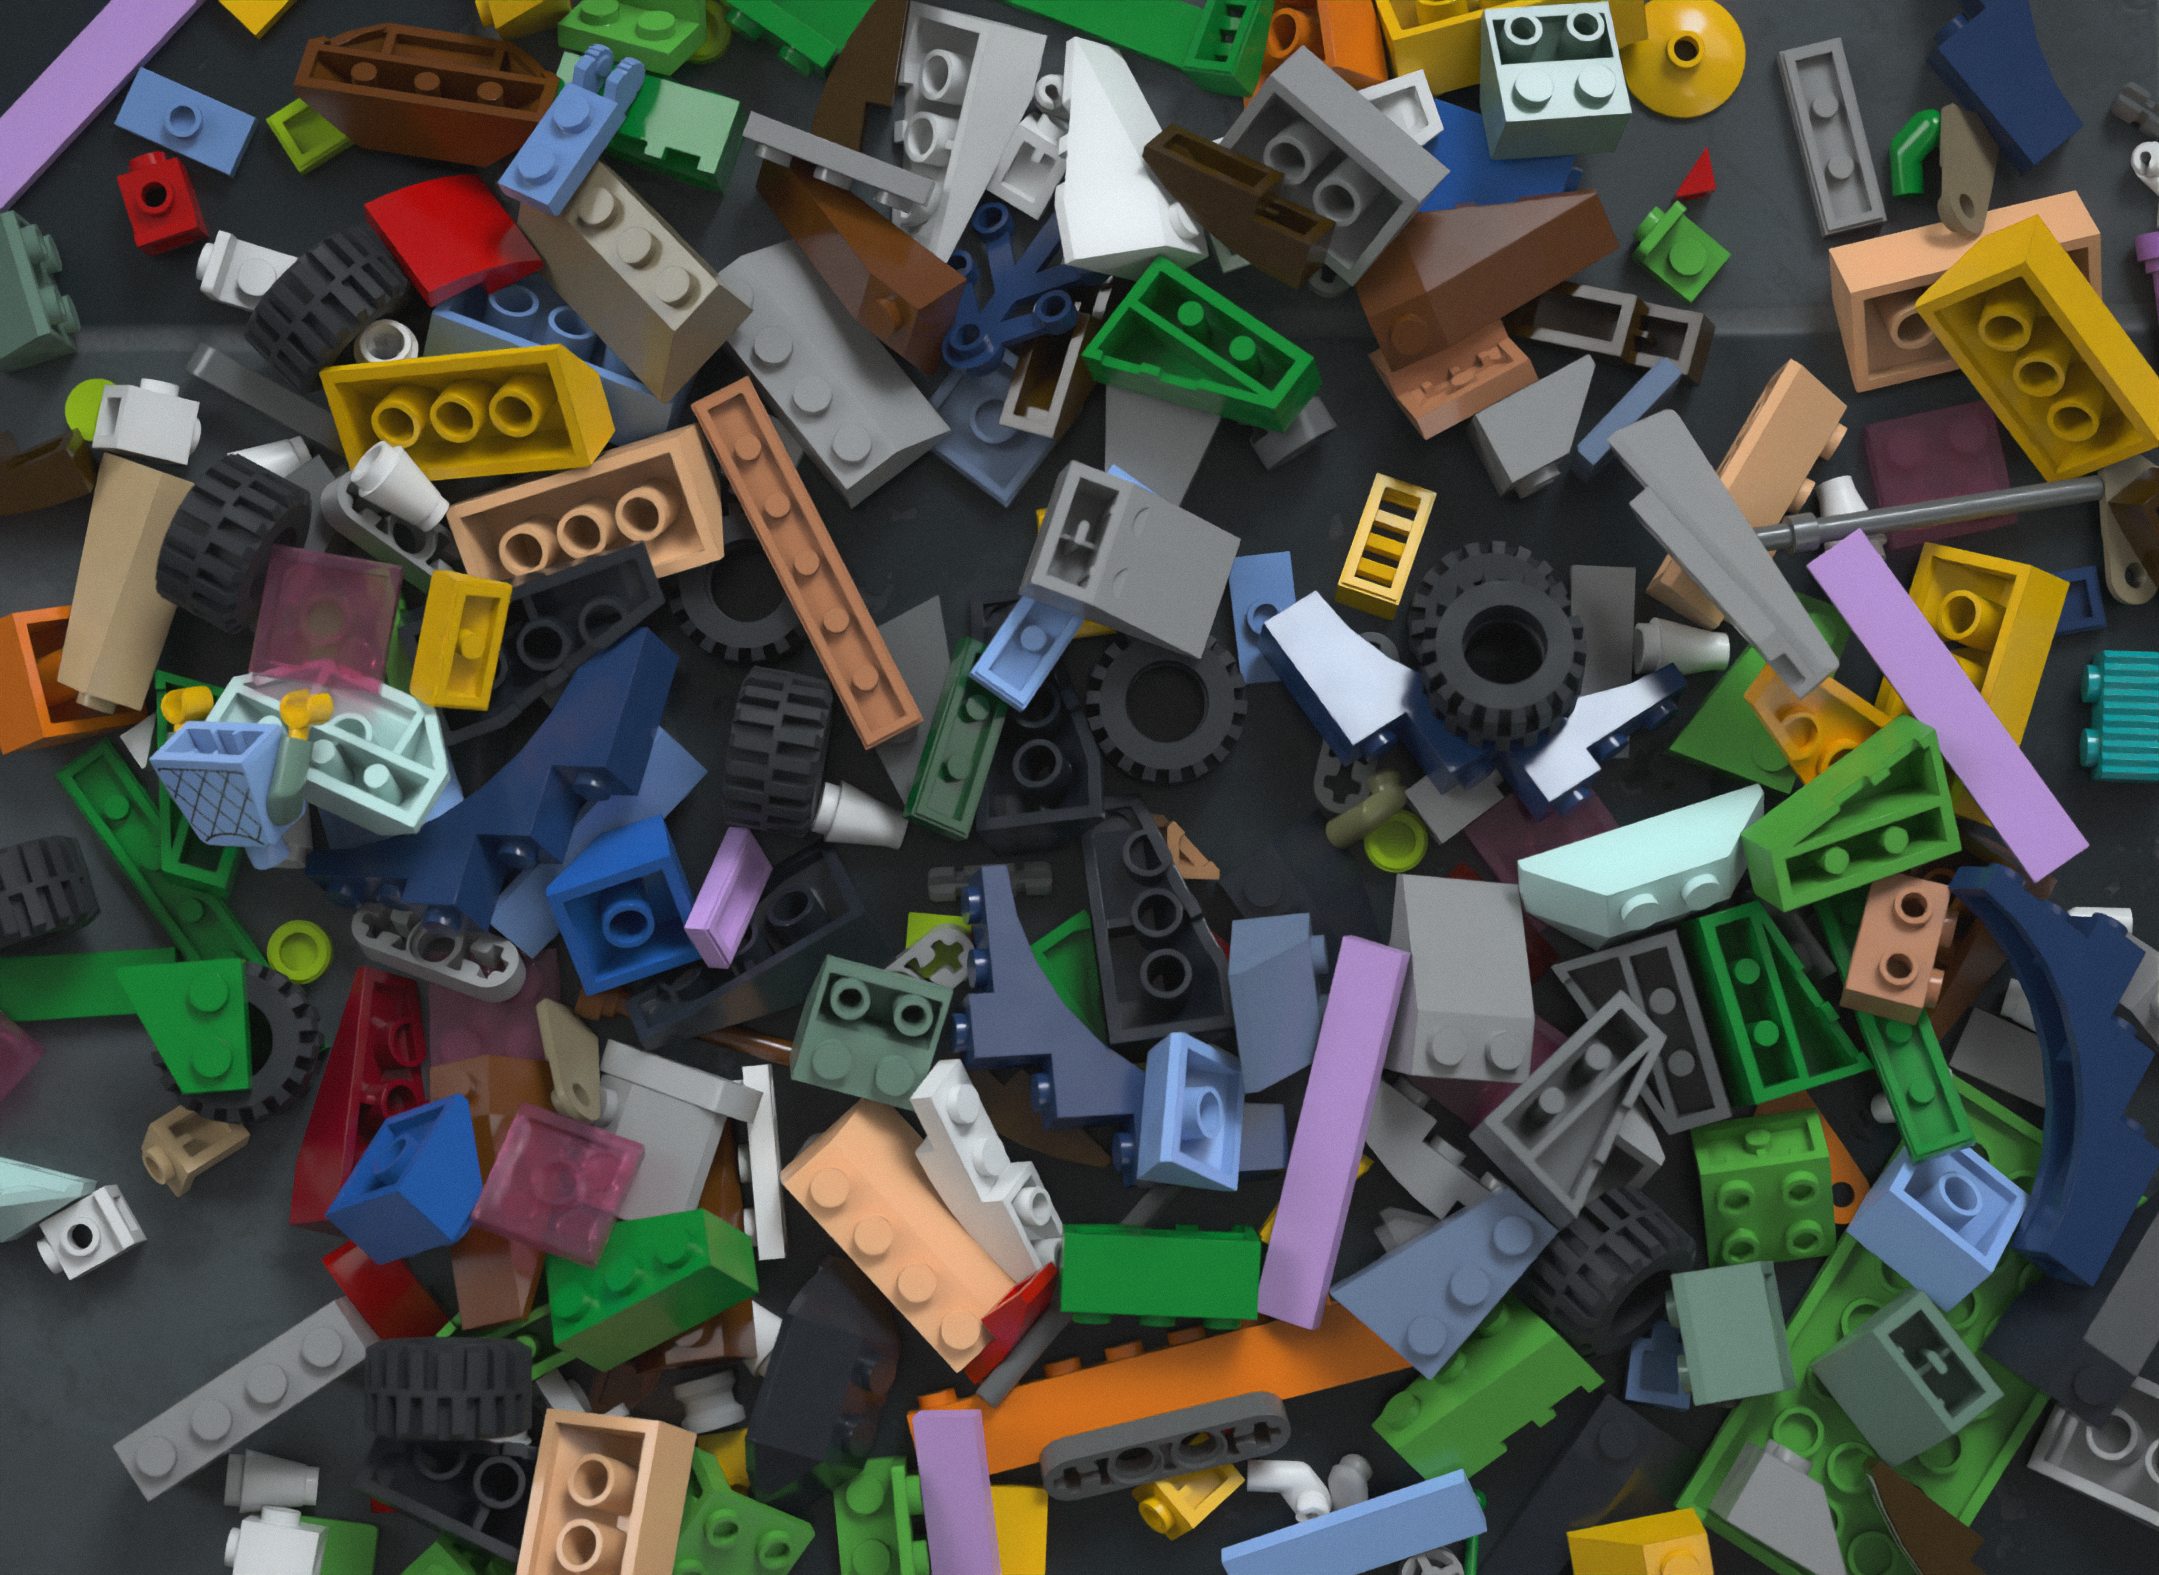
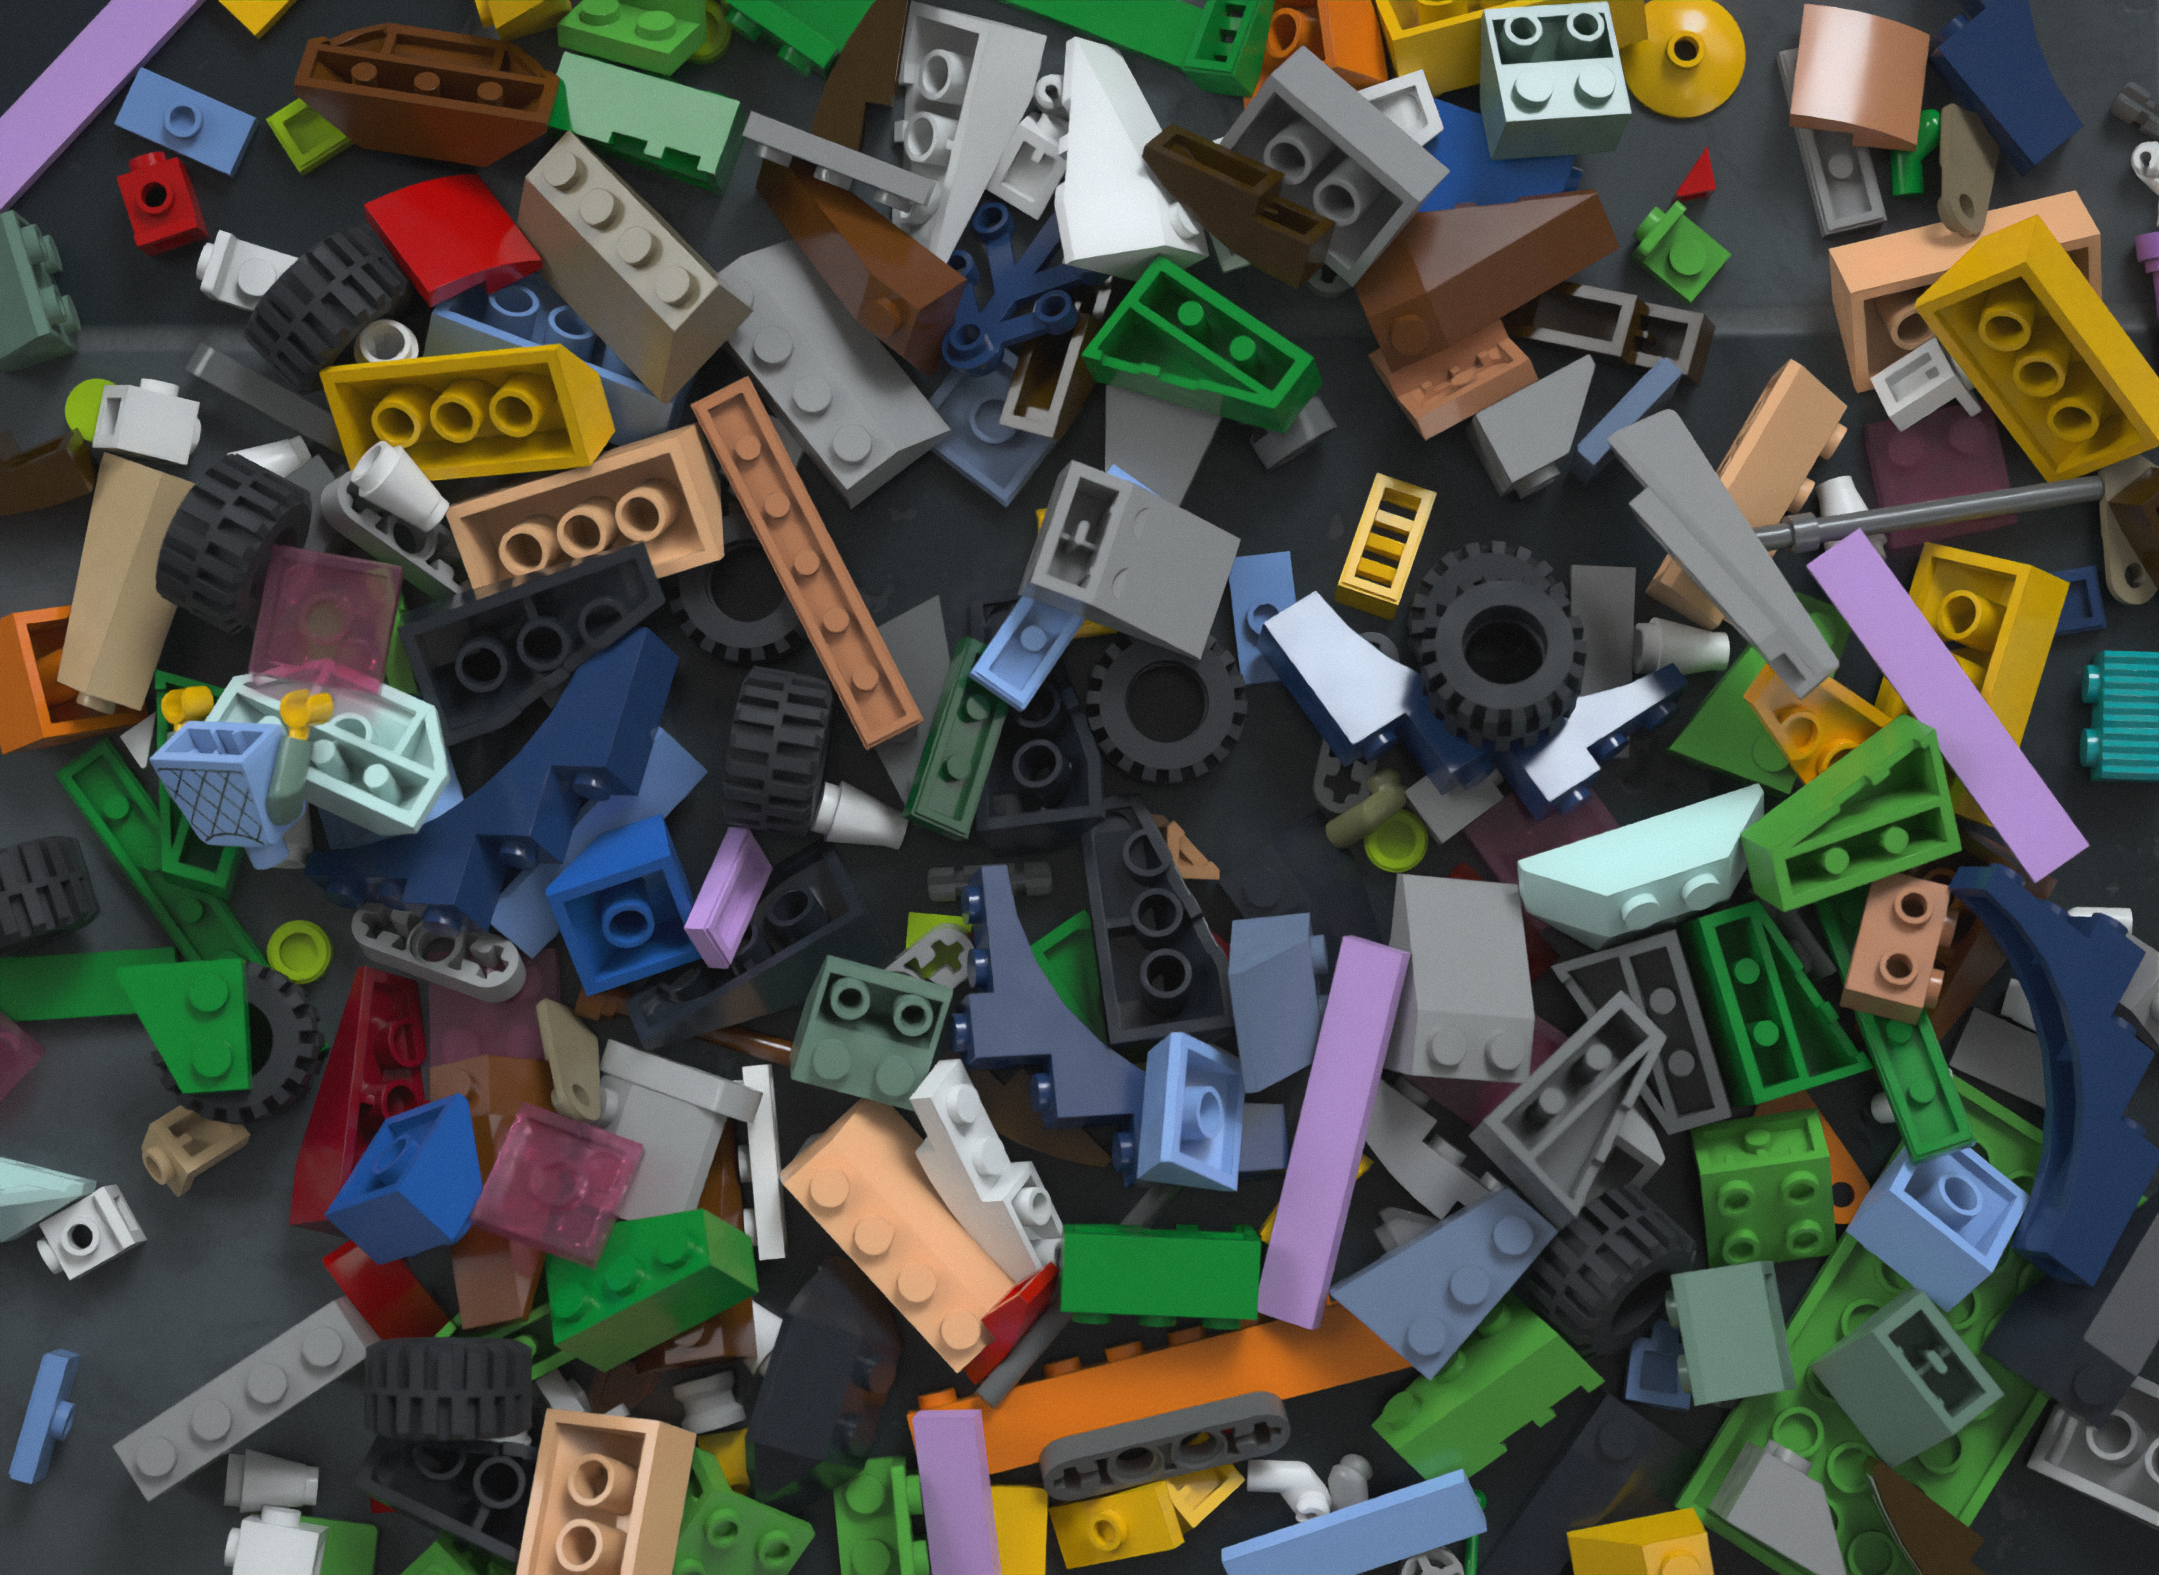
yellow slope [410,570,513,711] -> none
medium blue hinge [497,43,646,217] -> none
none -> medium blue plate [8,1349,82,1484]
none -> yellow plate [1048,1481,1184,1570]
none -> nougat slope [1789,3,1930,152]
none -> white bracket [1870,337,1982,432]

